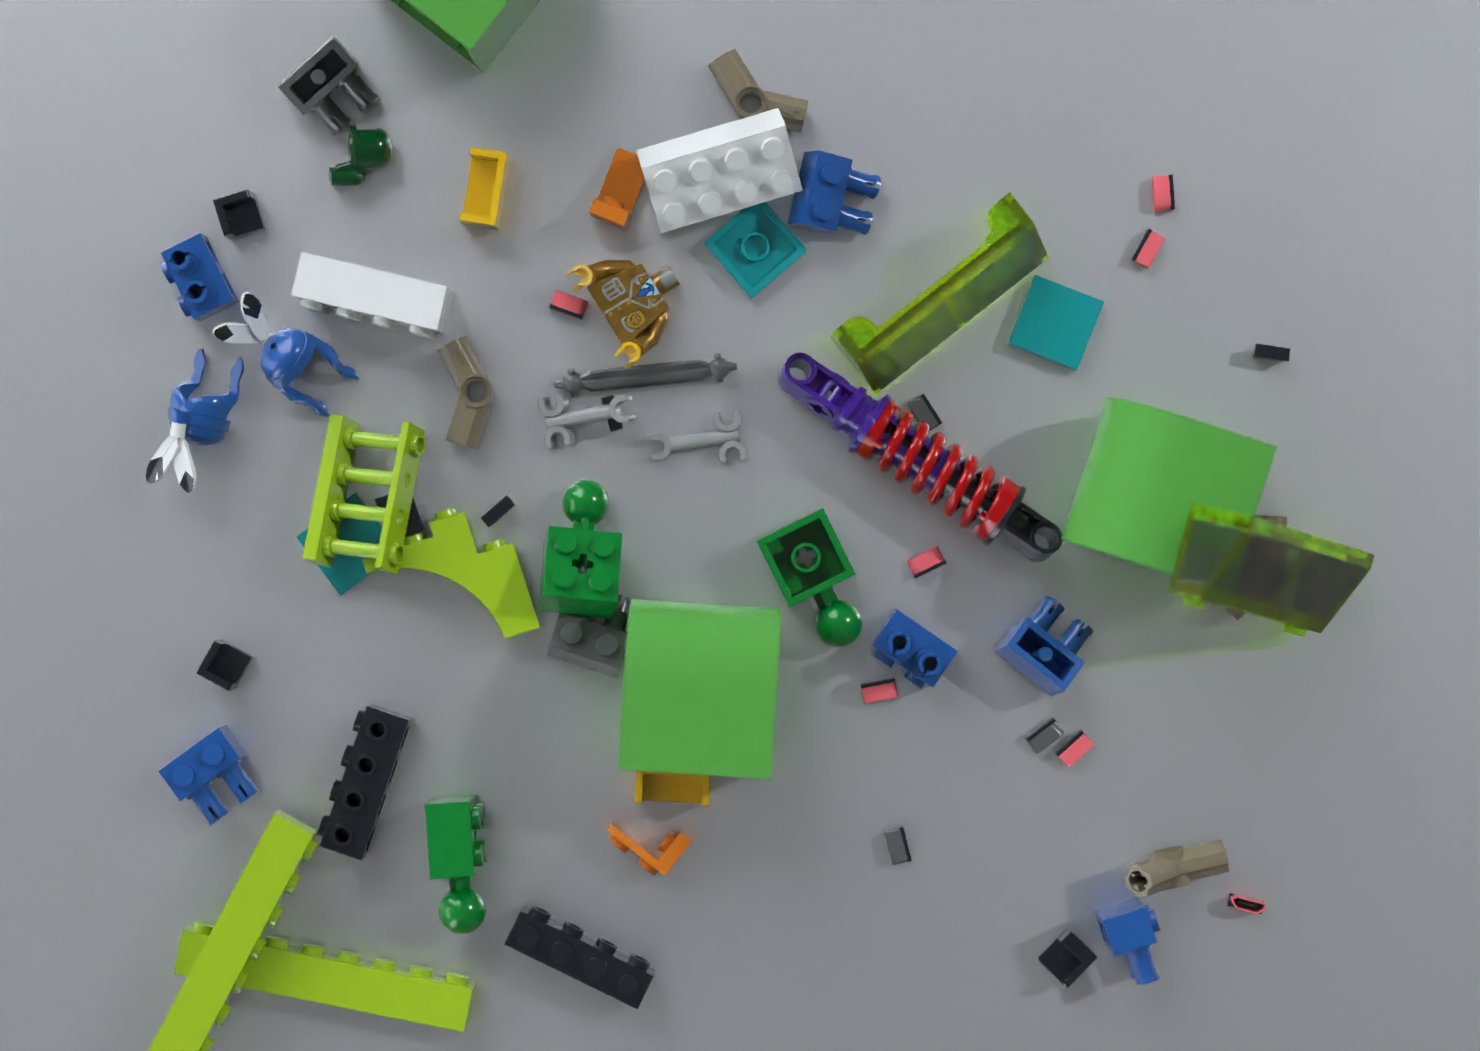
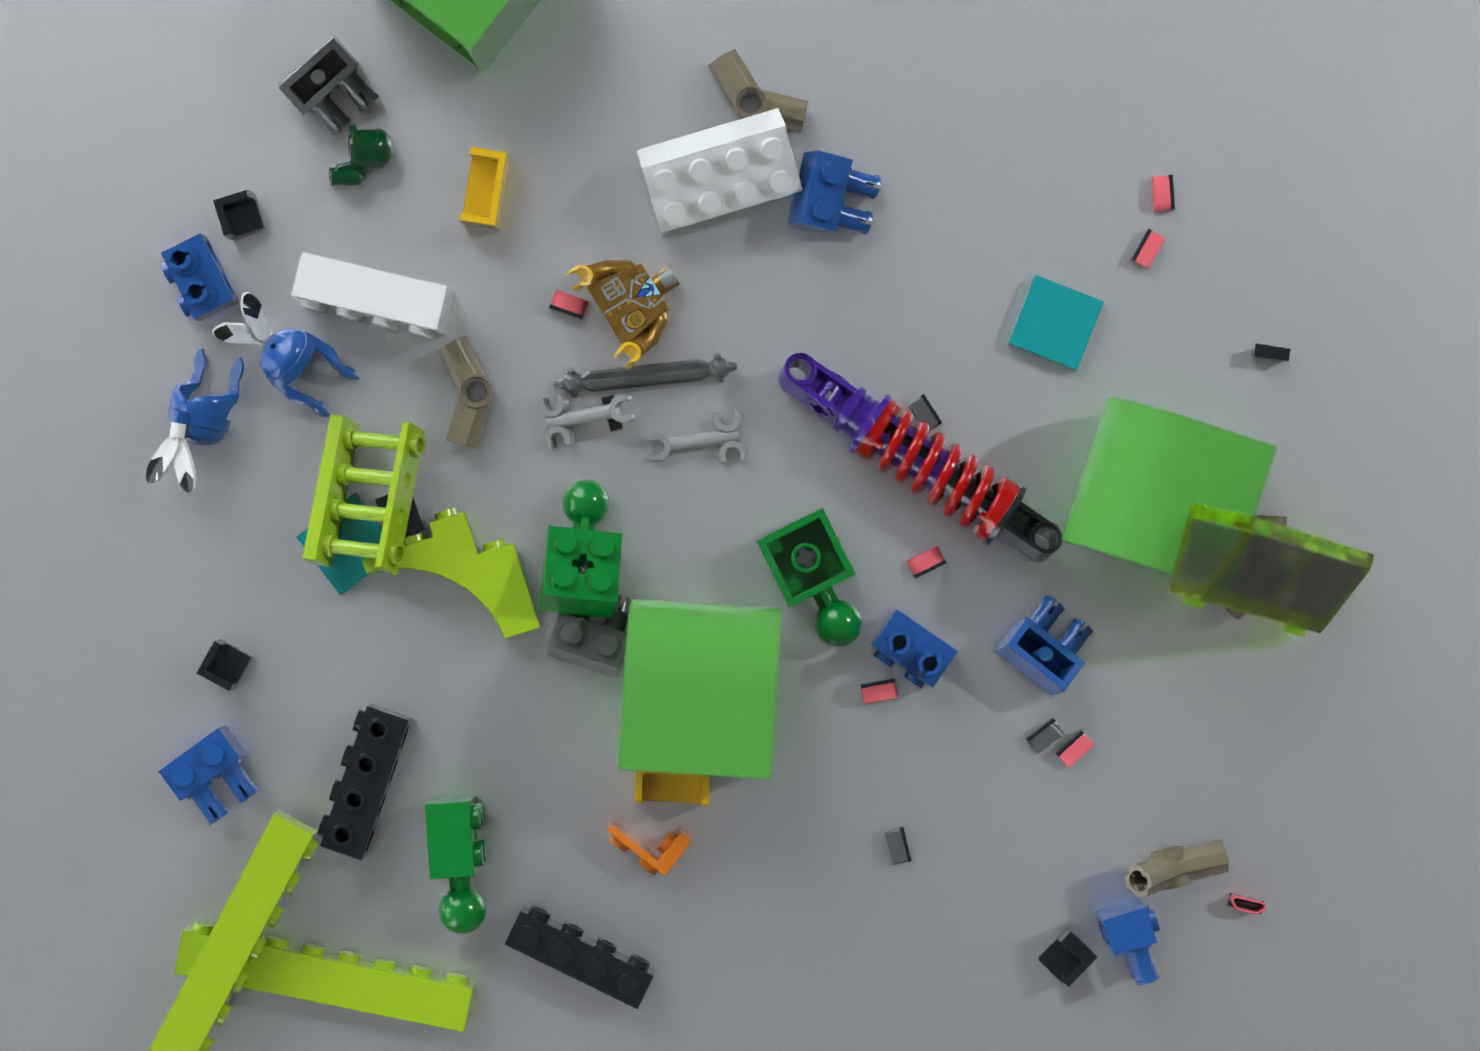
black piece [481,495,515,527] -> none
orange bracket [589,148,645,230] -> none
teal tile [704,202,807,299] -> none
windscreen [830,192,1049,395] -> none

